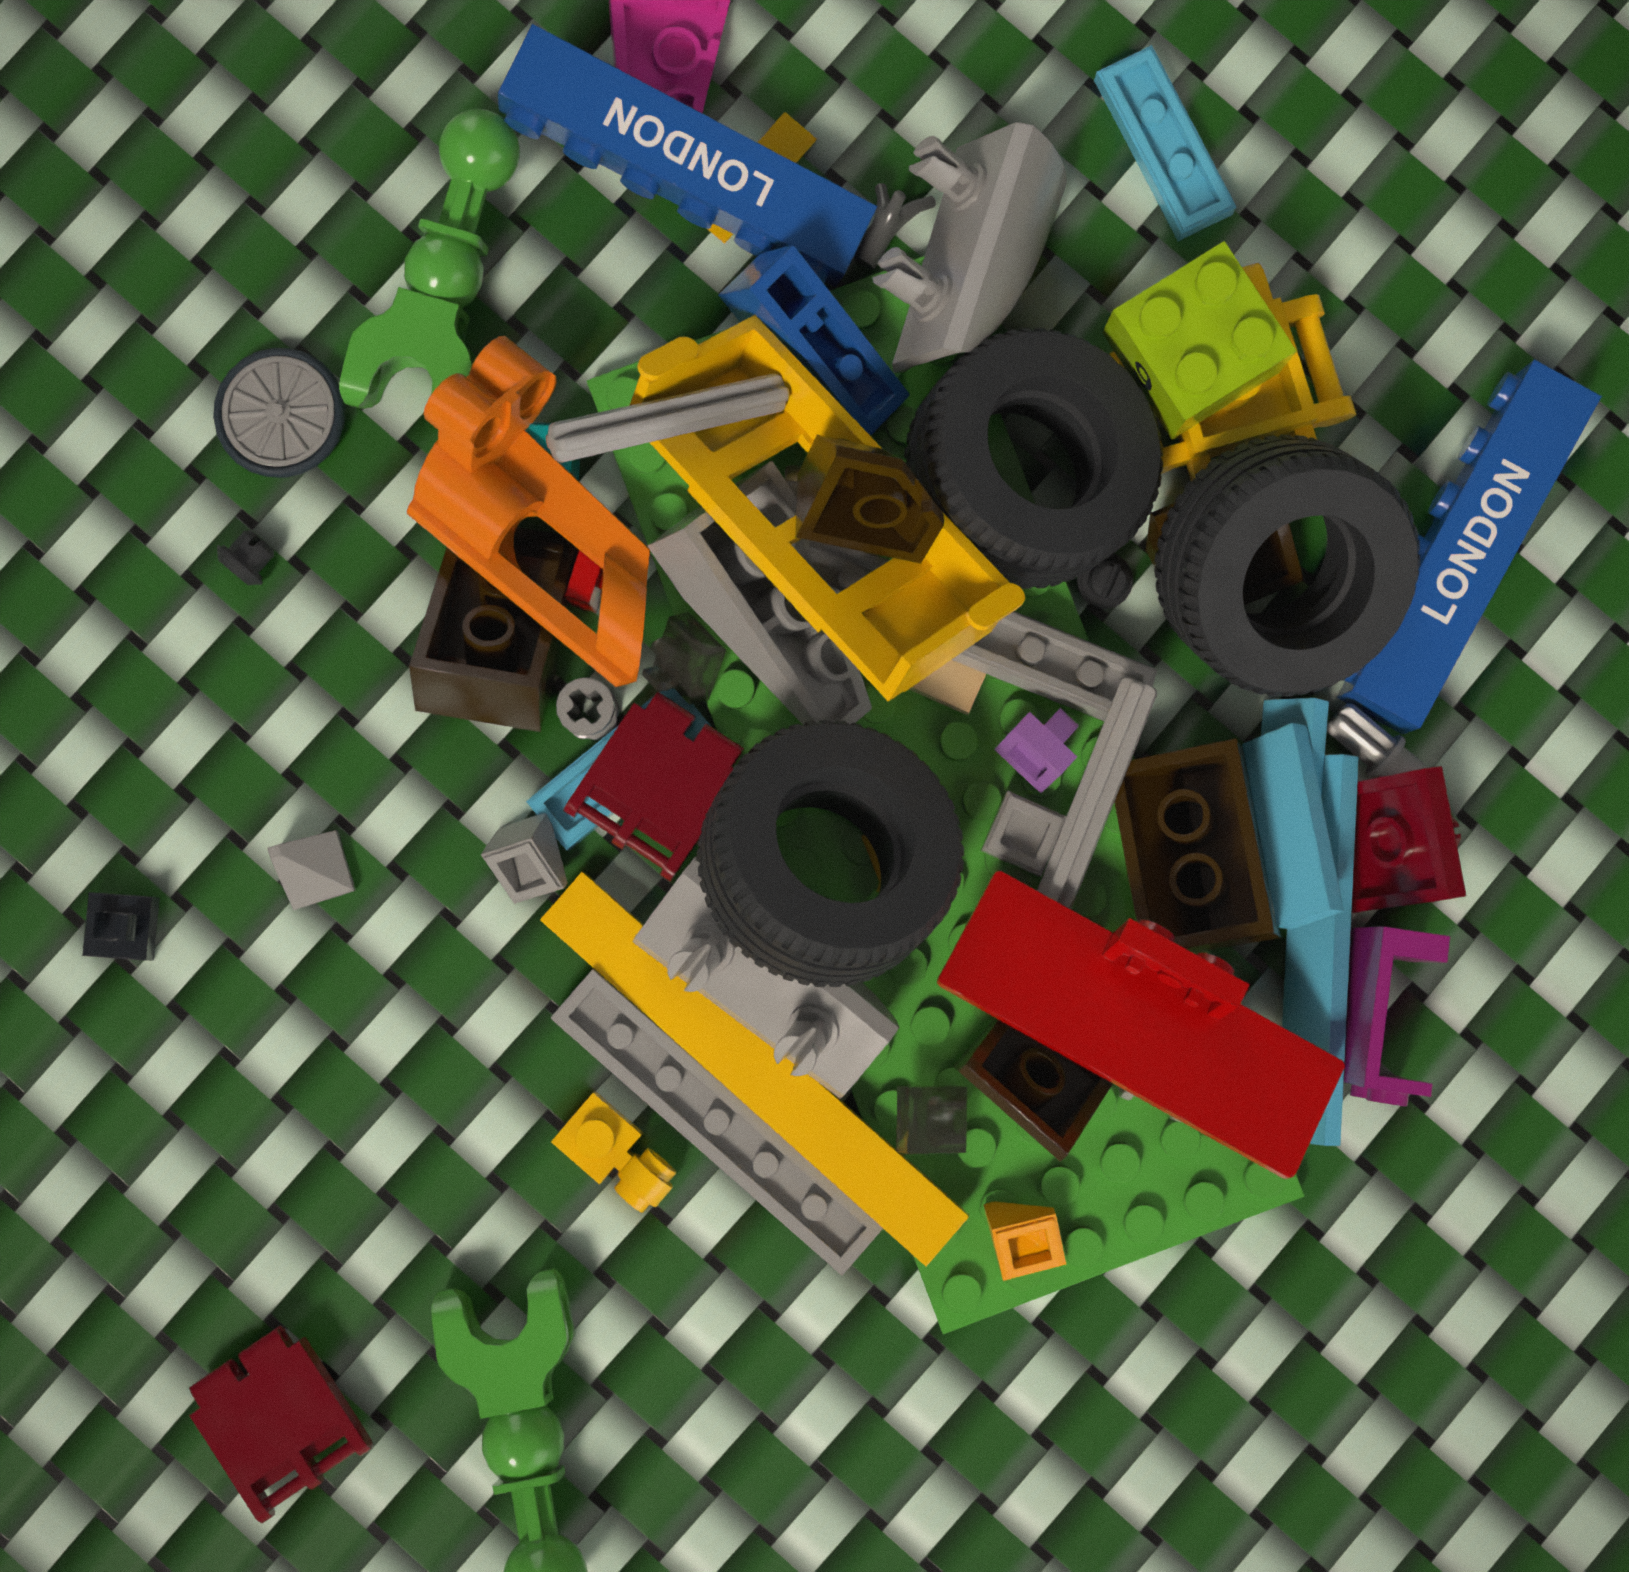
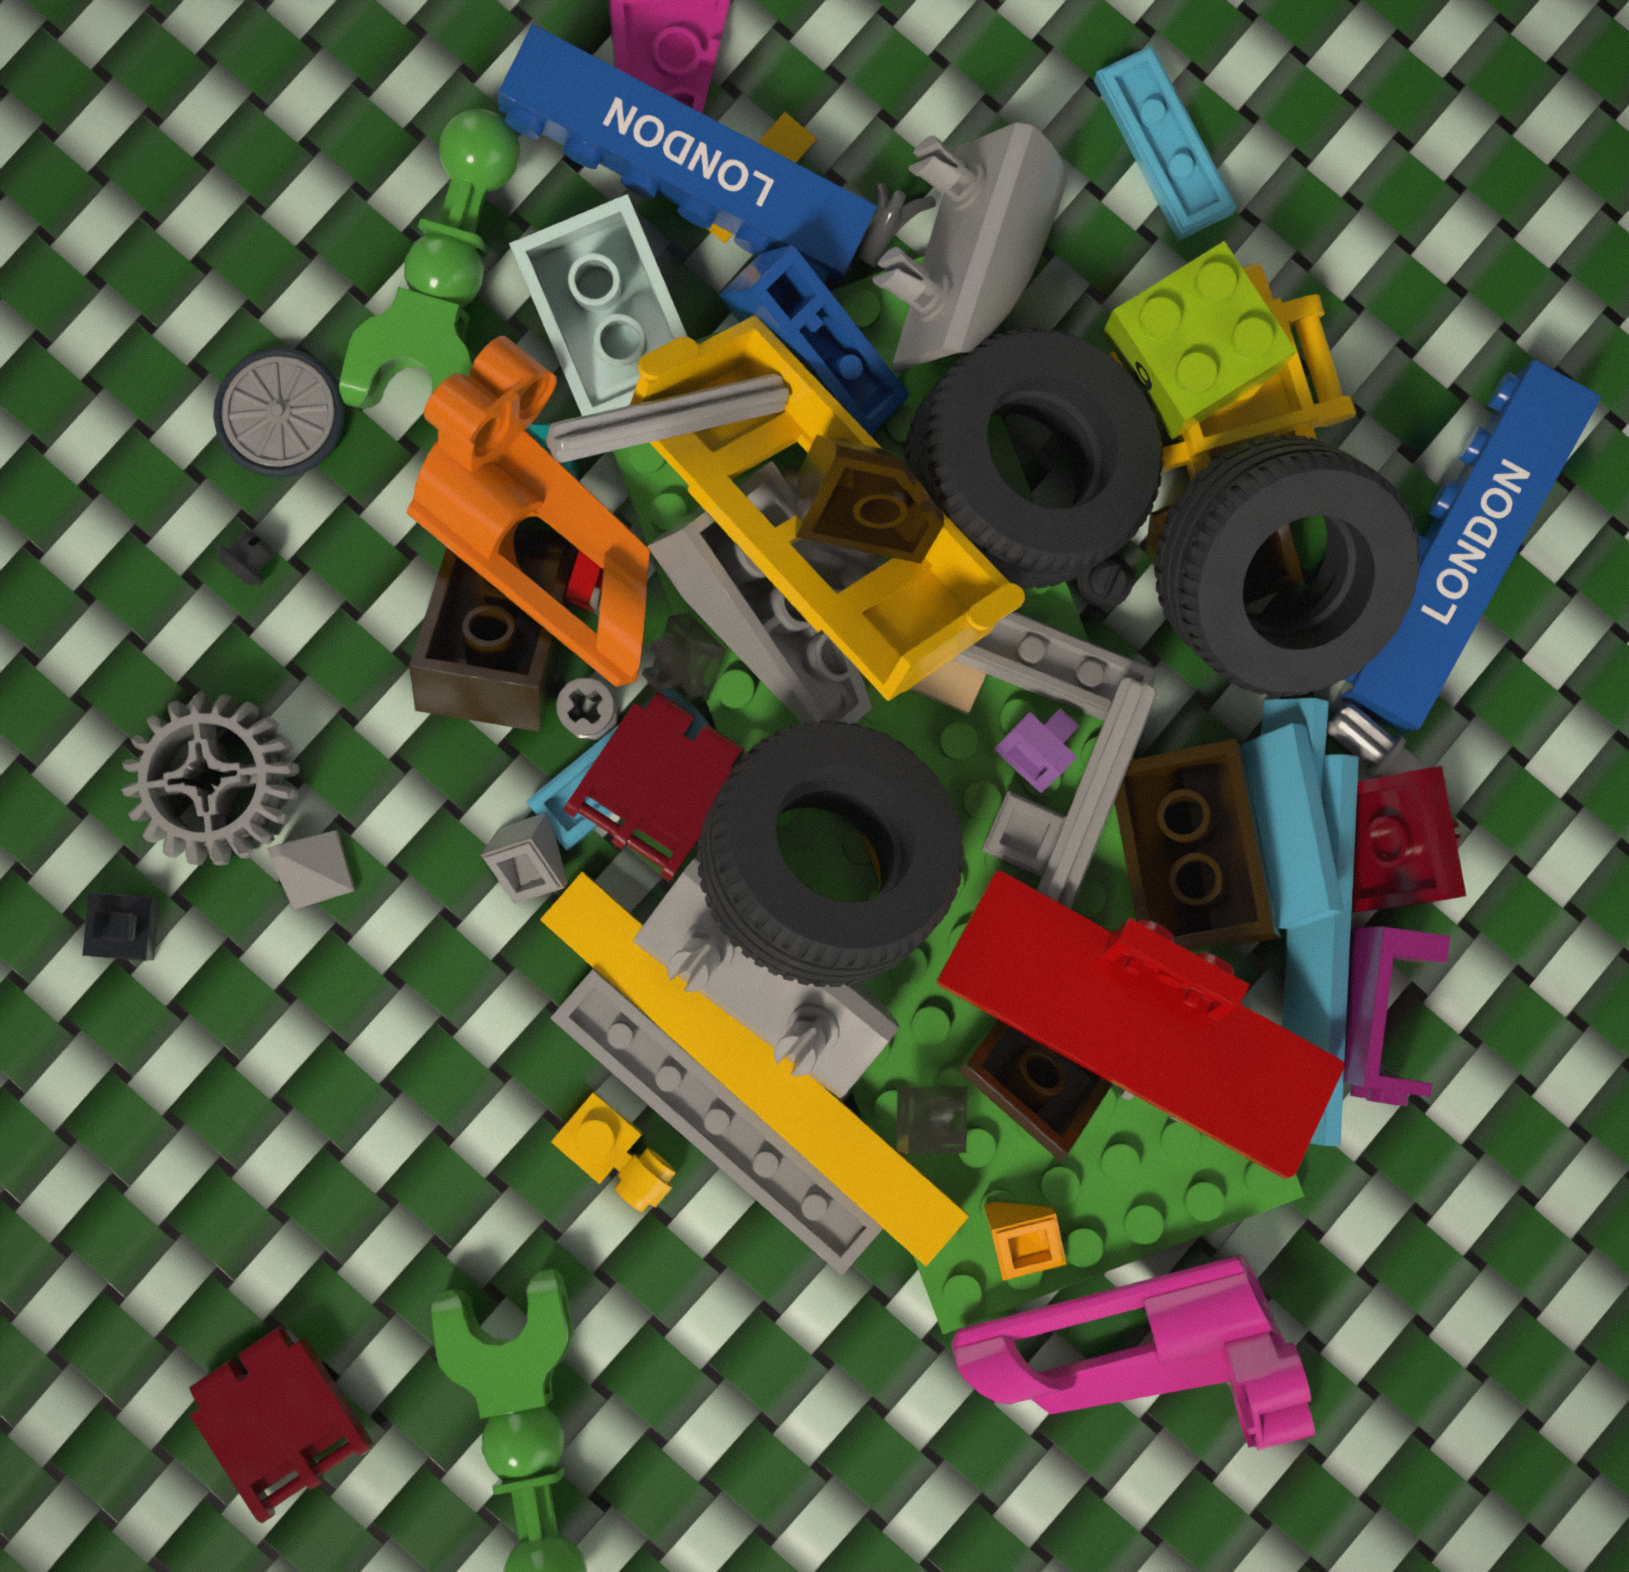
none -> light grey gear [121,694,300,866]
none -> light aqua slope [509,194,687,416]
none -> dark pink panel [951,1254,1315,1451]

